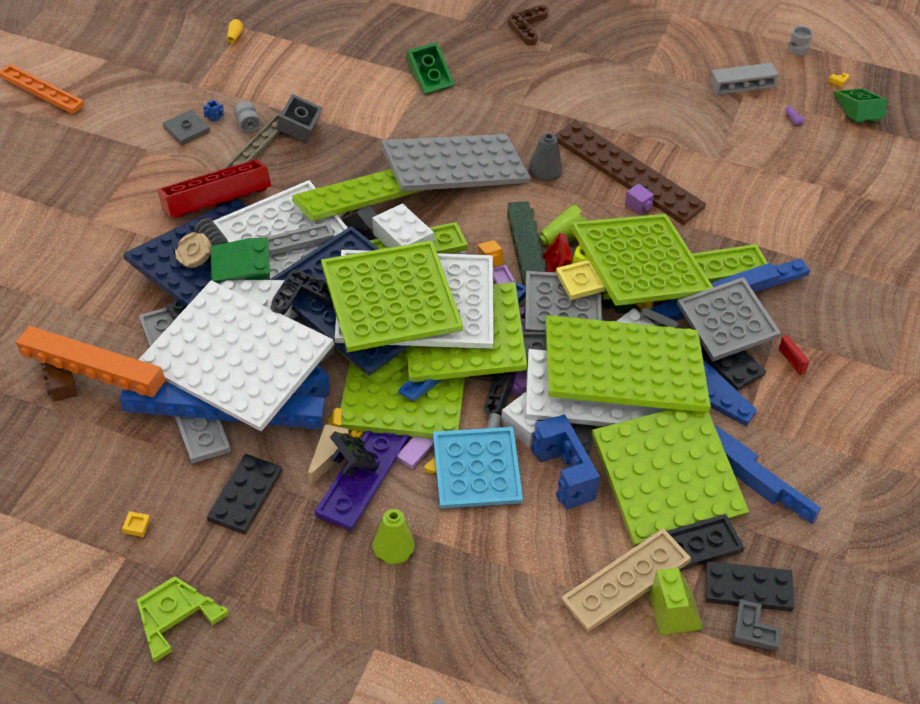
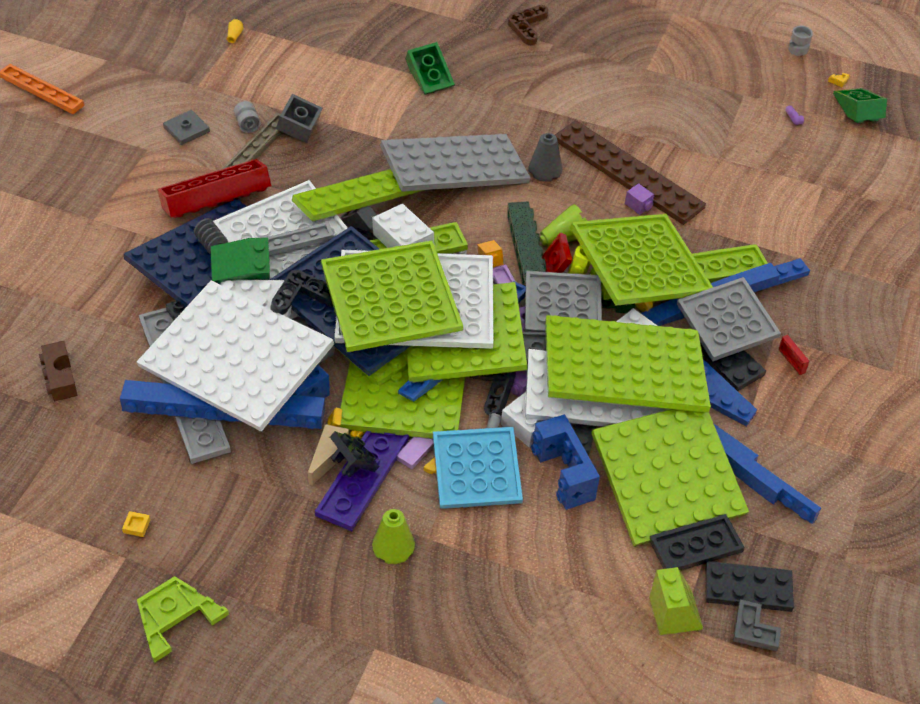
orange brick [16,326,166,397] -> none
tan tile [175,232,212,268] -> none
blue gear [203,100,224,121] -> none
black plate [207,453,283,535] -> none
light yellow plate [556,260,605,300] -> none
tan plate [561,528,691,632] -> none
dark grey plate [641,308,680,329] -> none
light grey brick [709,63,779,95] -> none

